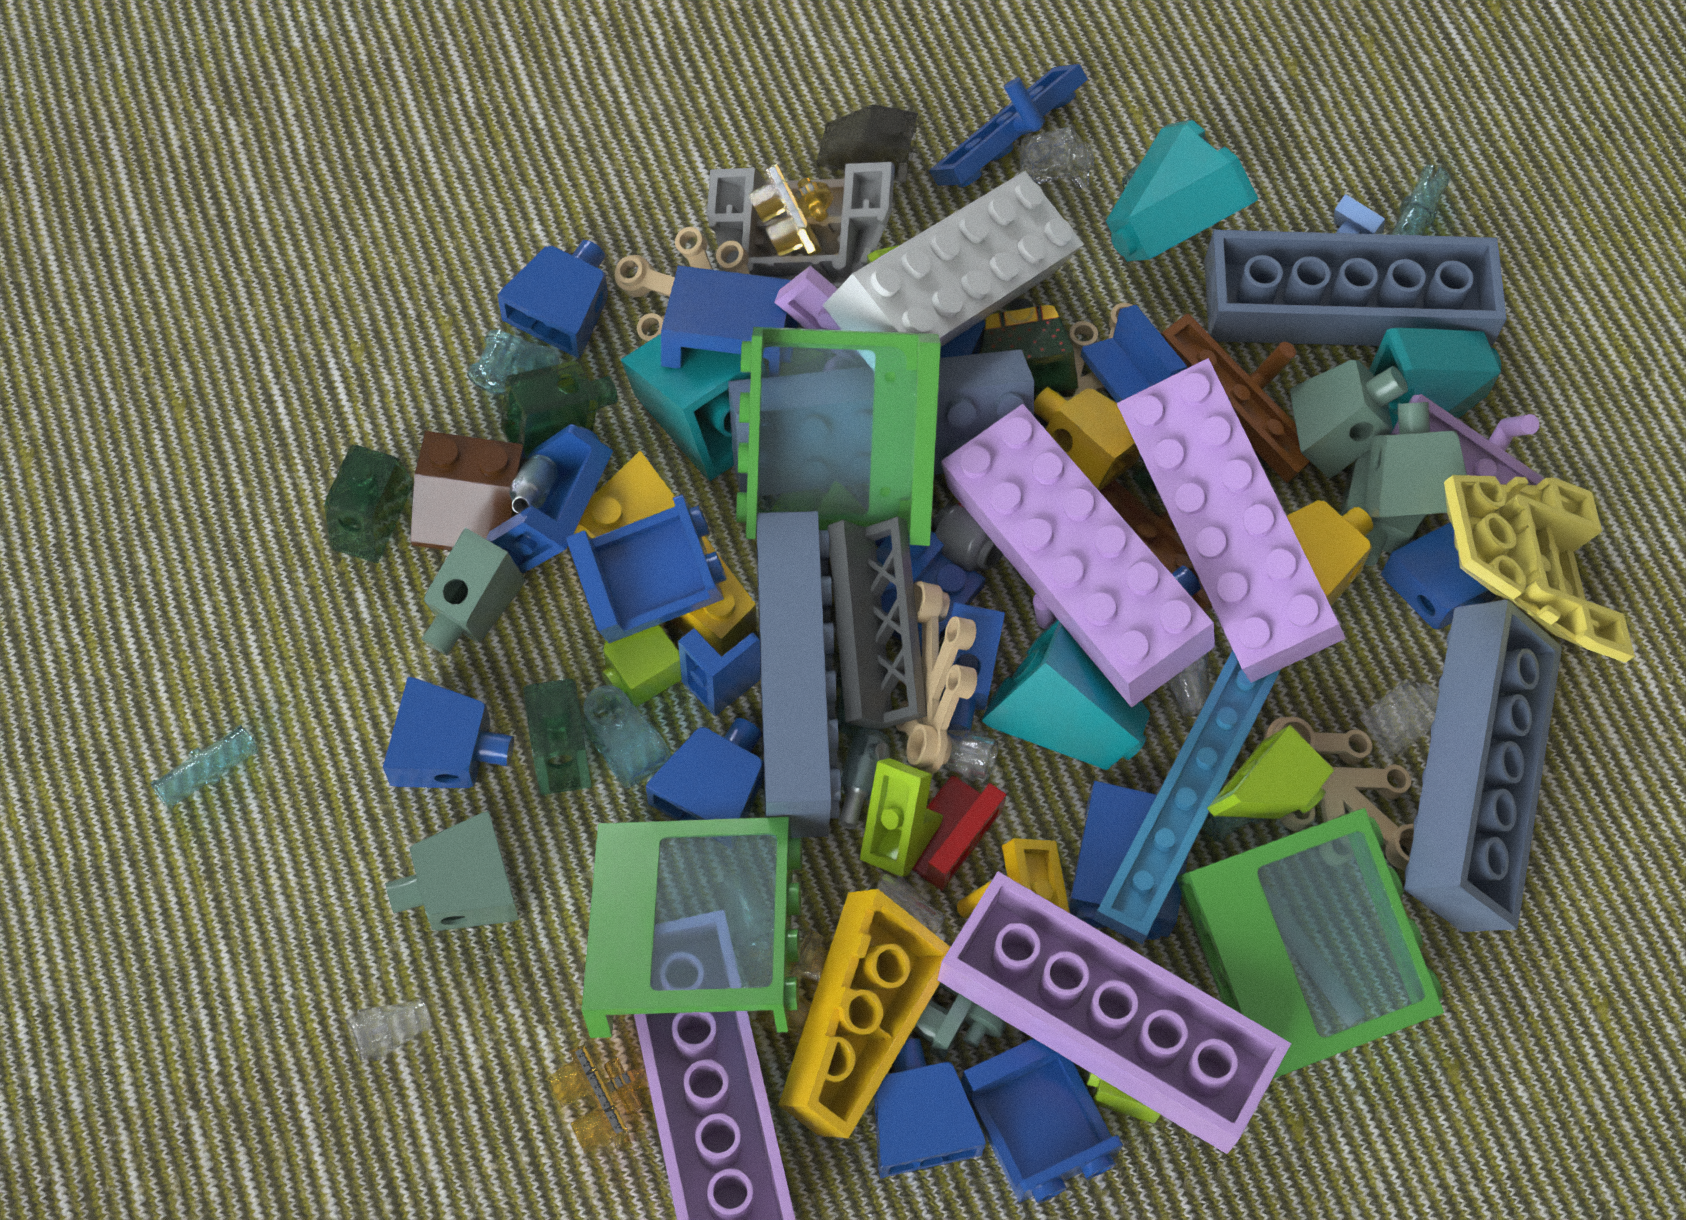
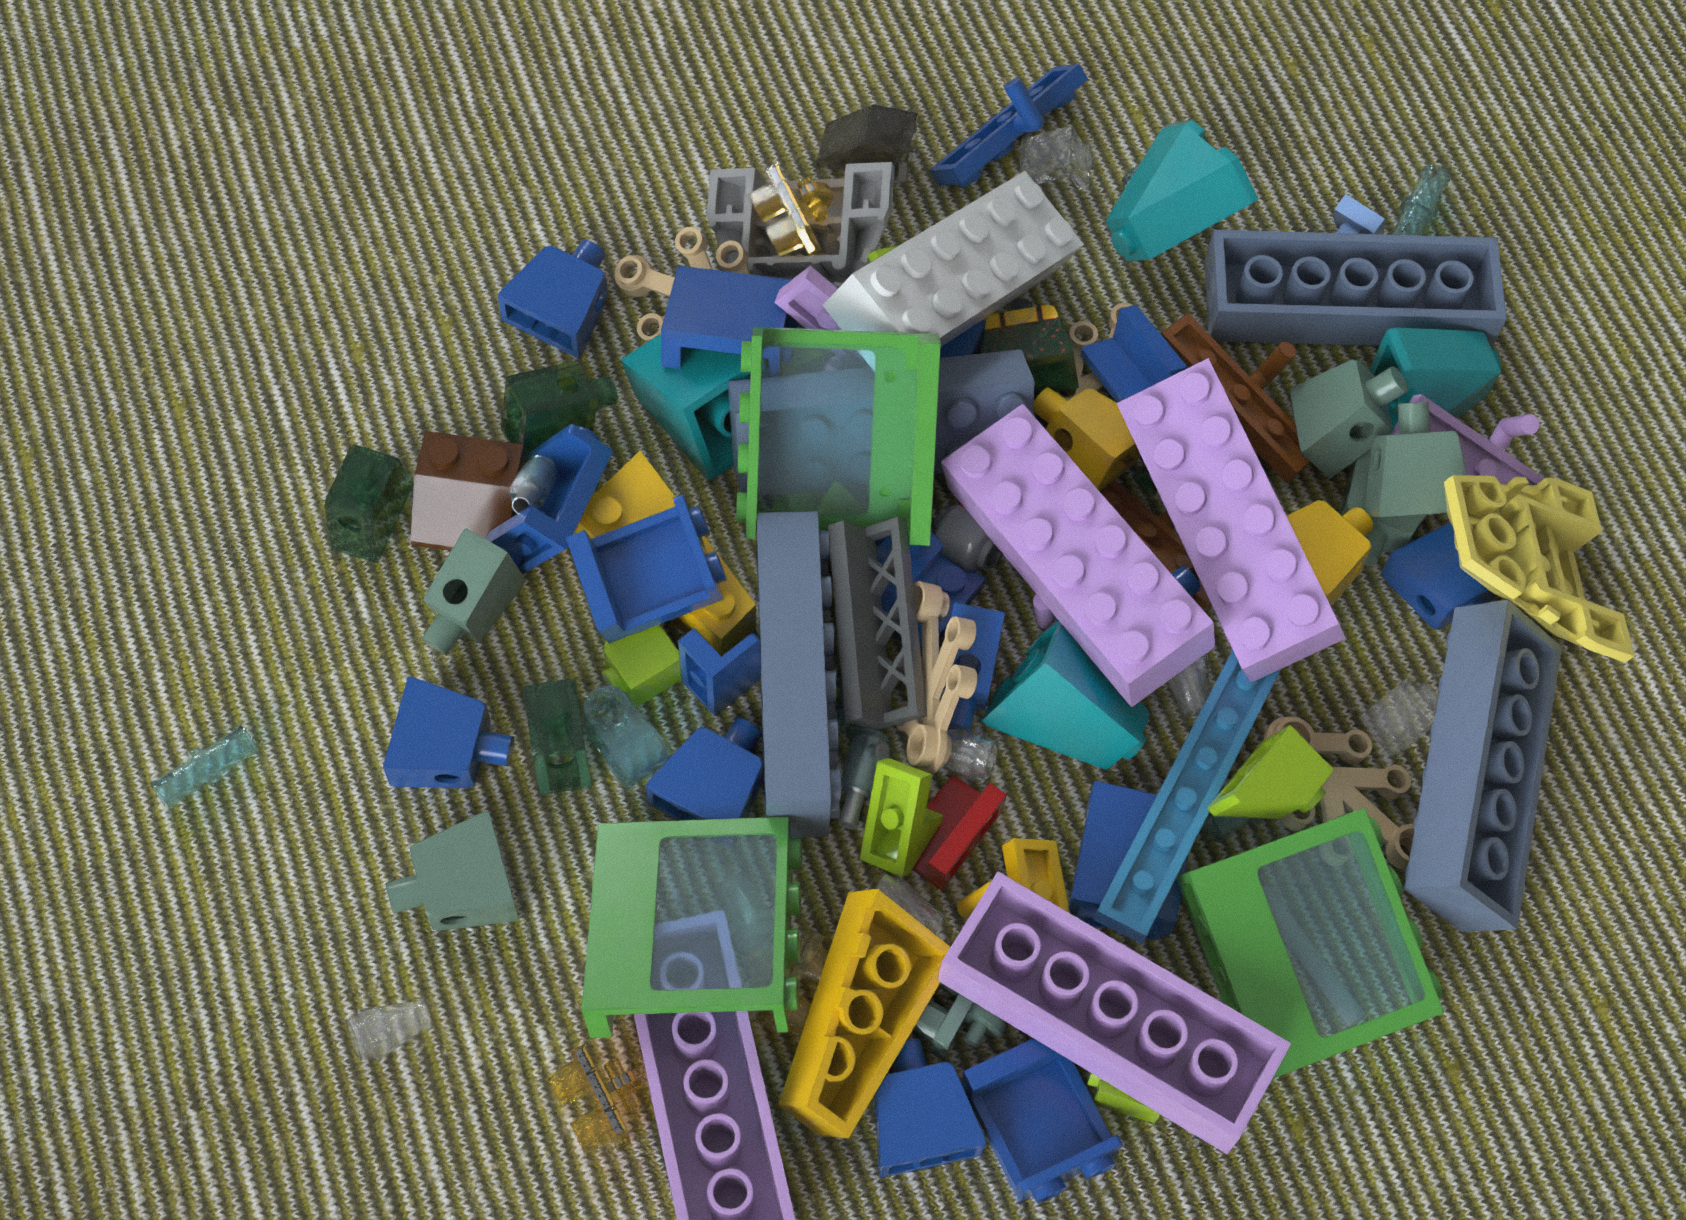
clear light blue piece [467,330,565,408] -> none

